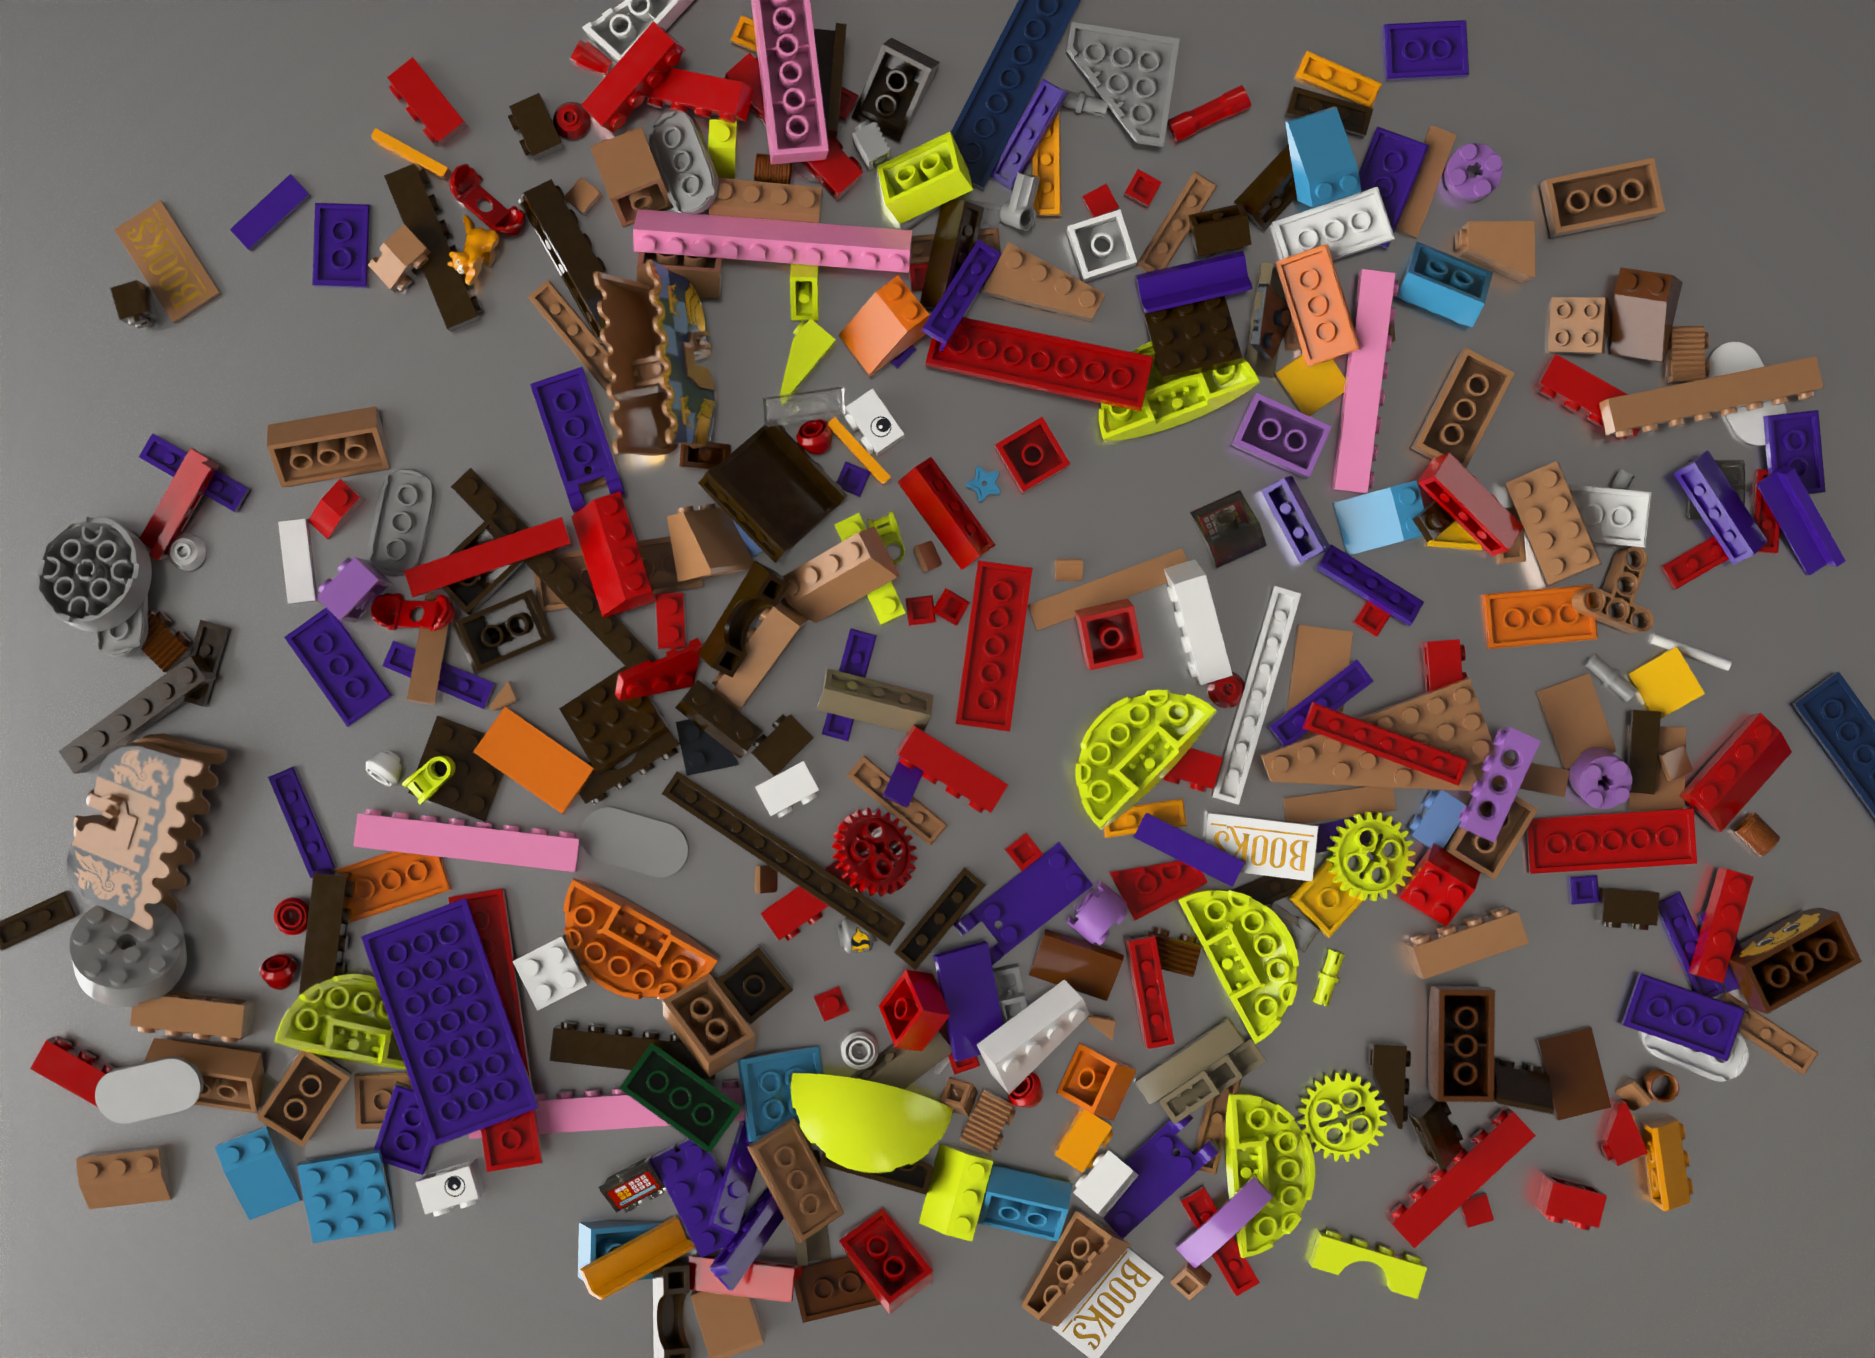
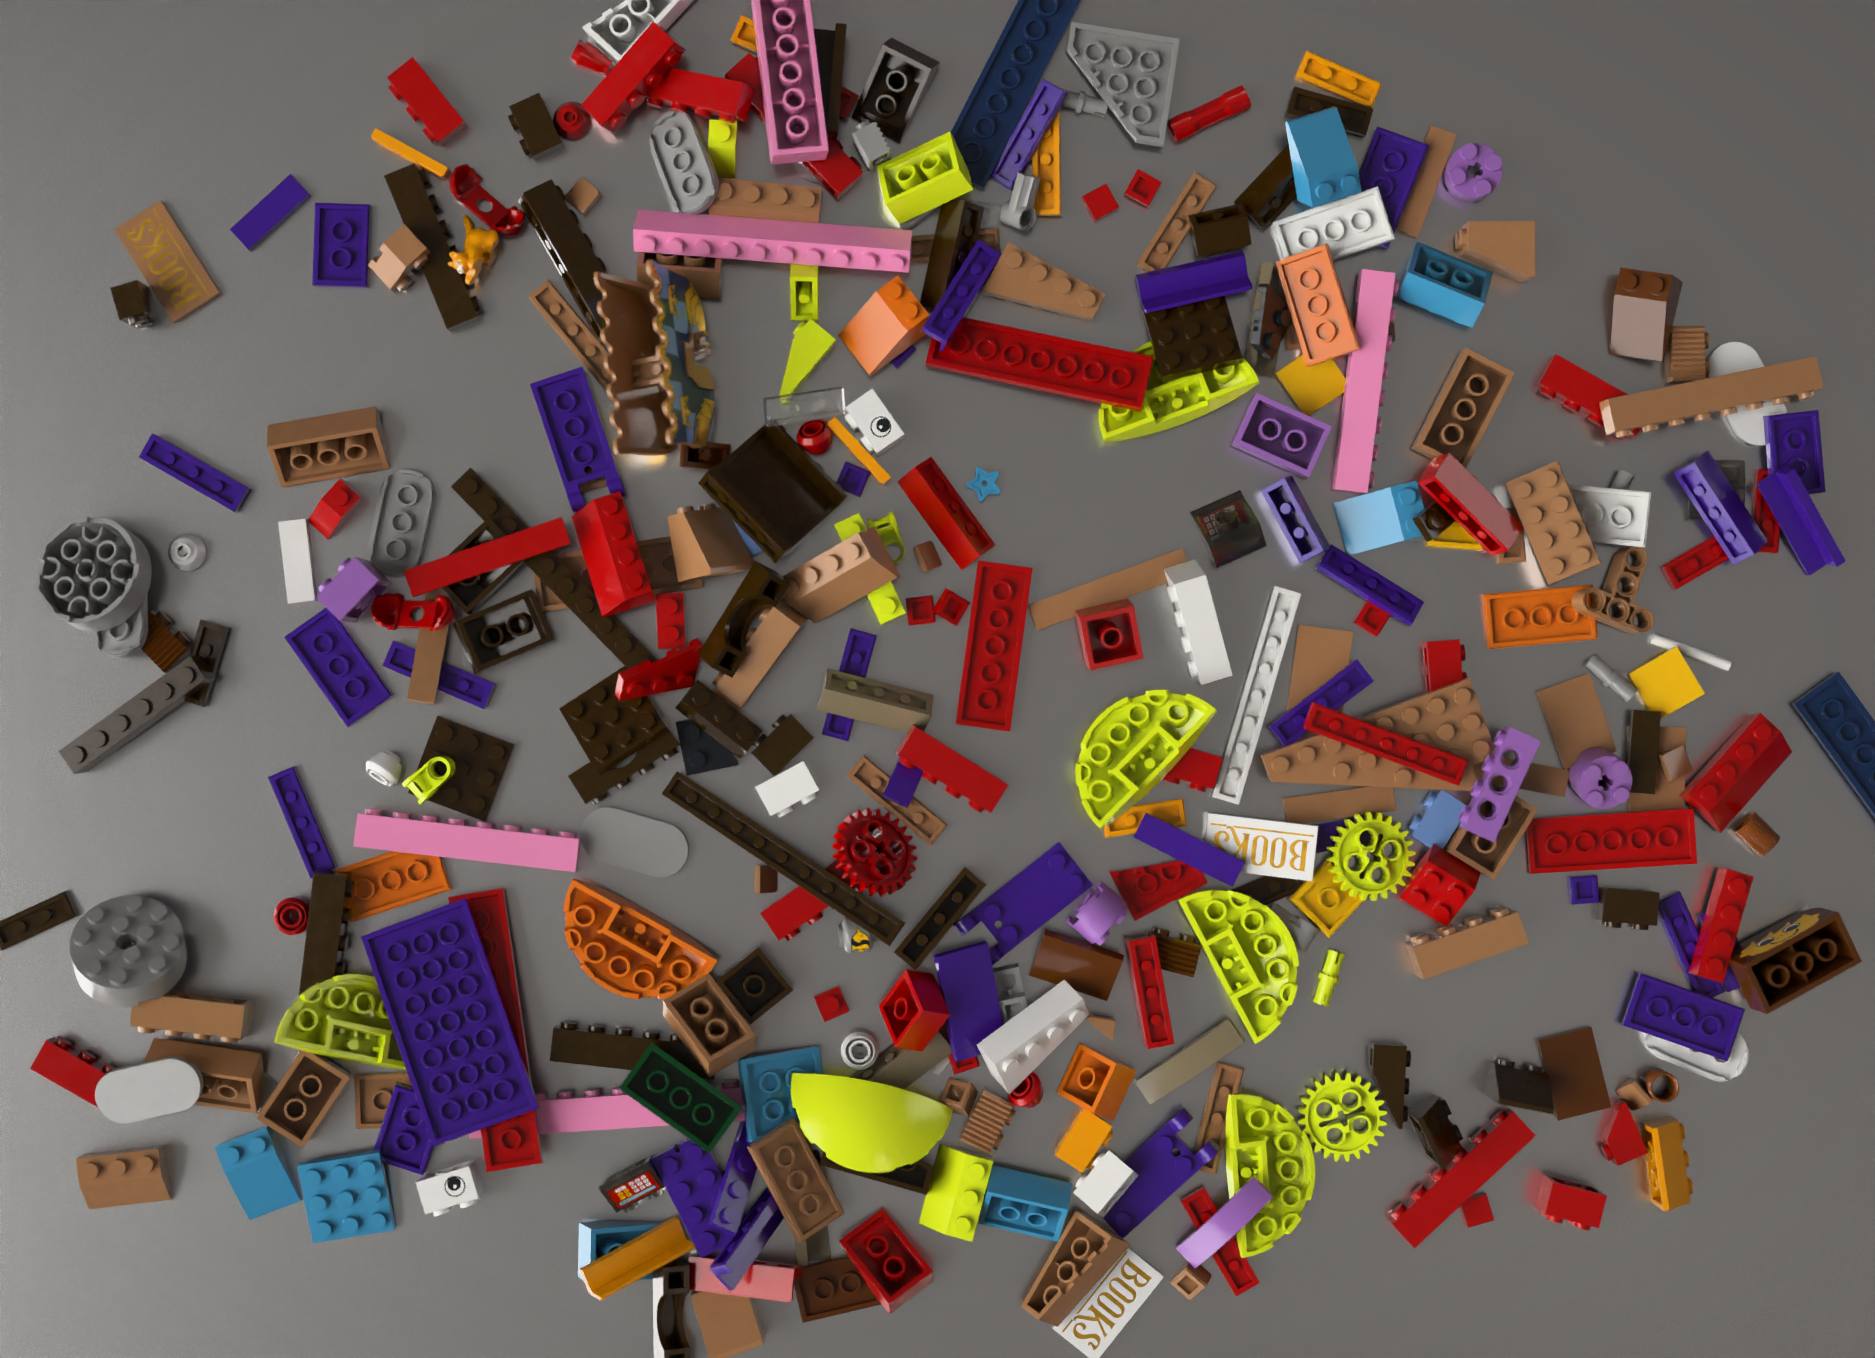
animal [67,734,228,930] -> none
panel [139,448,220,561] -> none
red cone [259,954,297,990] -> none
orange tile [473,707,595,815] -> none
medium nougat slope [489,681,519,711] -> none
white brick [512,934,590,1011] -> none
medium nougat slope [590,127,674,227] -> none
dark orange piece [754,153,792,184] -> none
red tile [909,262,929,293] -> none
red brick [994,416,1070,494] -> none
red plate [1005,833,1043,871] -> none
medium nougat slope [1055,559,1083,581] -> none
white brick [1066,209,1137,283] -> none
dark tan slope [1159,1038,1266,1124] -> none
red cone [1208,672,1245,708] -> none
neon yellow arch [1309,1229,1427,1299] -> none
dark purple tile [1383,20,1469,81] -> none
reddish brown brick [1428,986,1495,1102] -> none
medium nougat brick [1540,158,1665,238] -> none
medium nougat plate [1548,297,1611,354] -> none
medium nougat tile [1719,991,1819,1075] -> none

